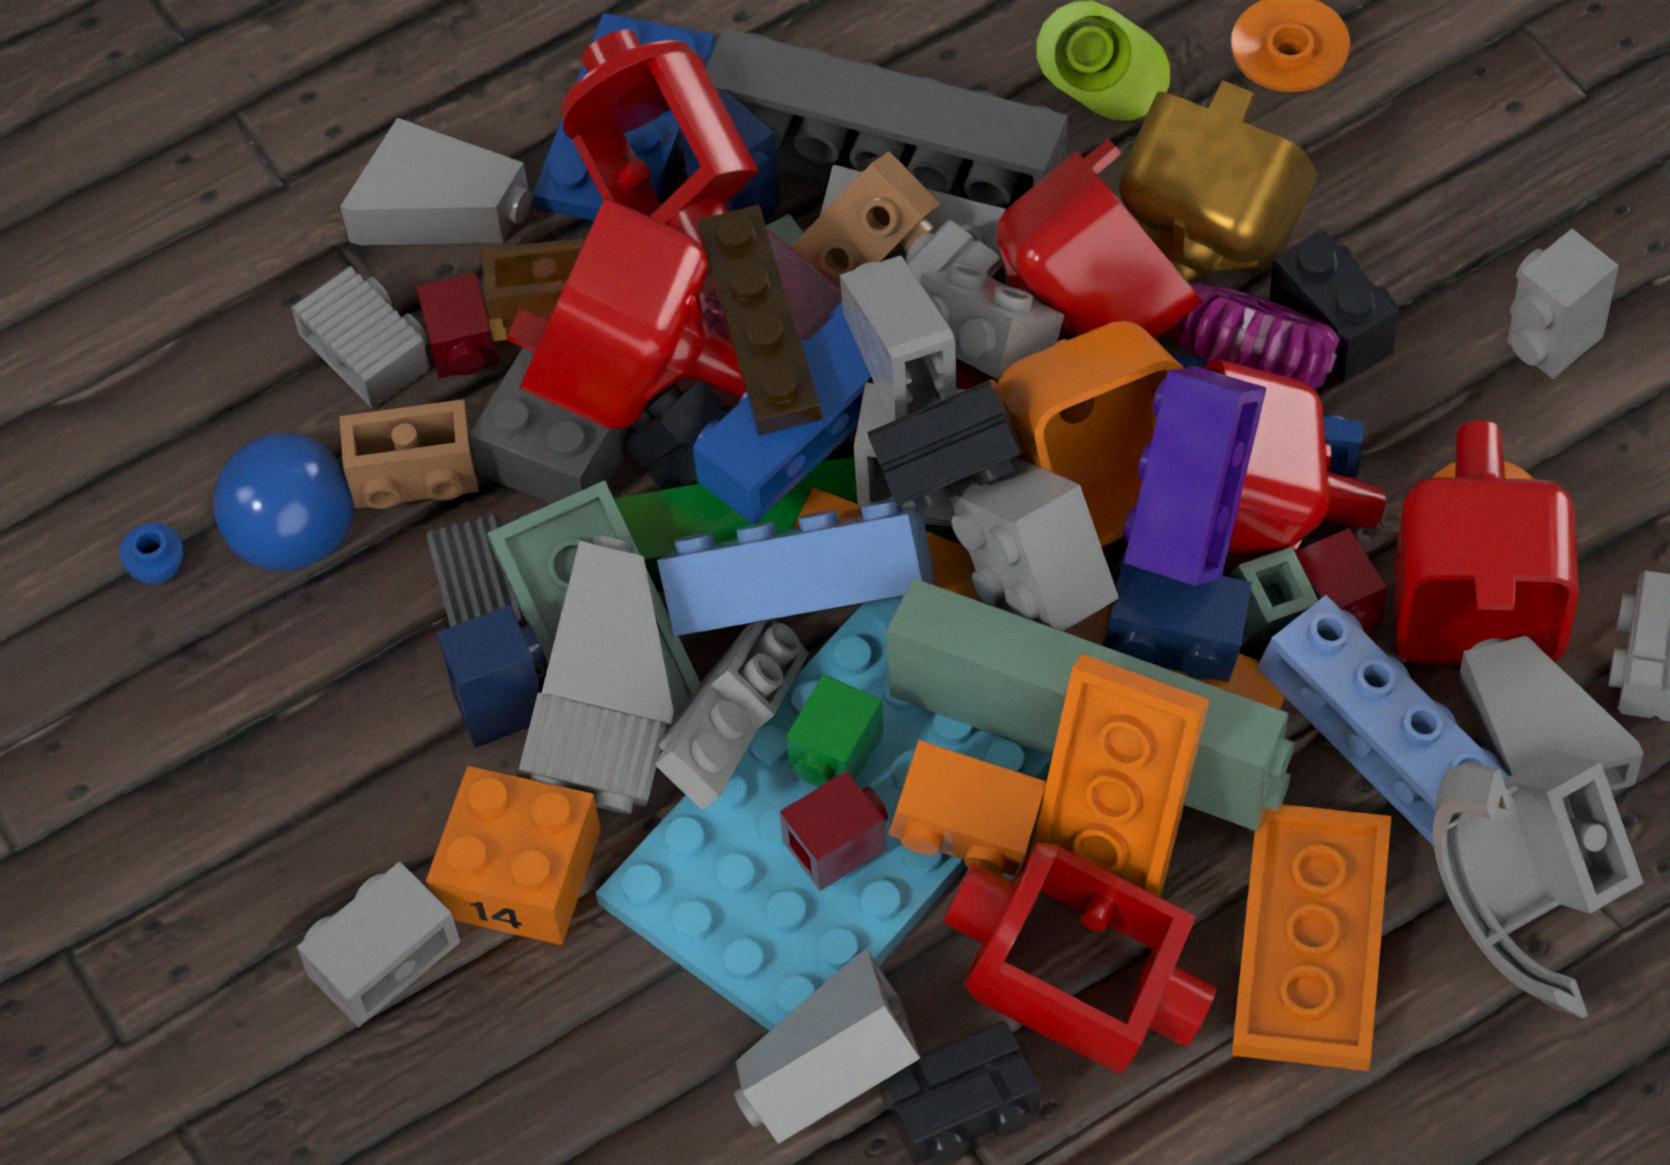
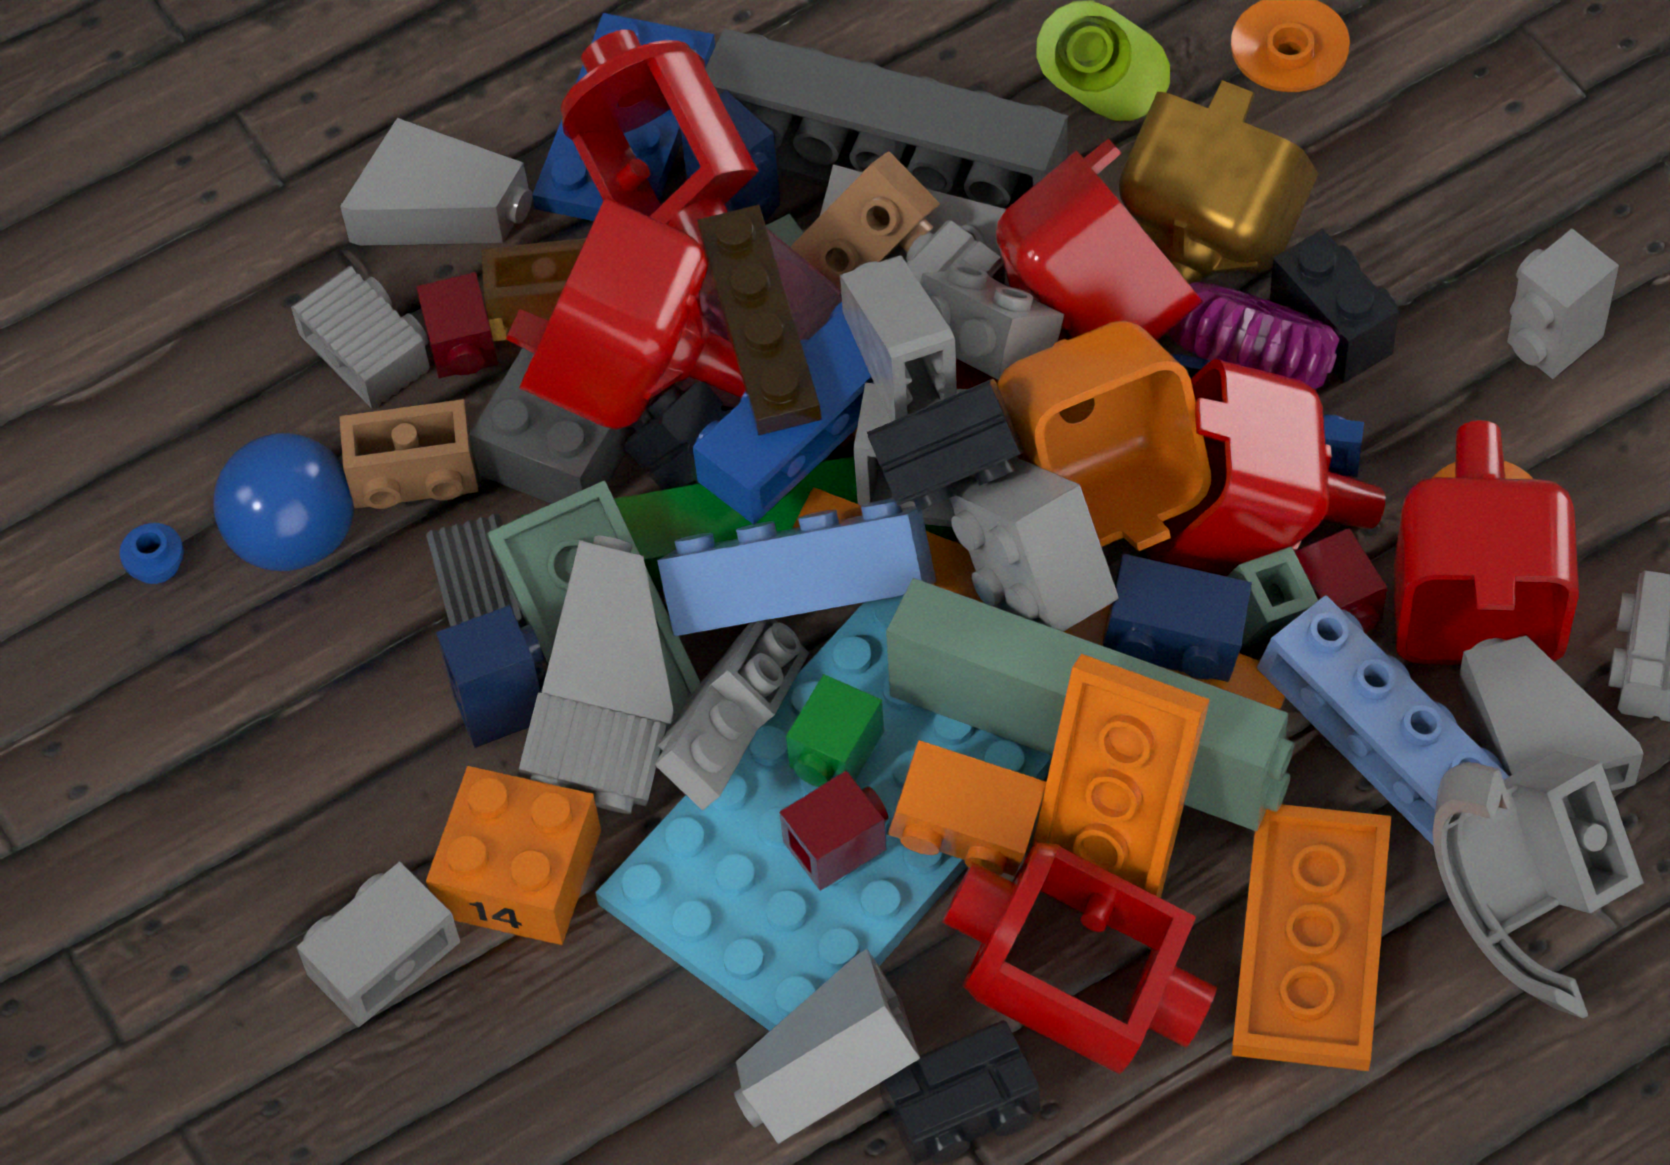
dark purple brick [1123,366,1267,586] -> none

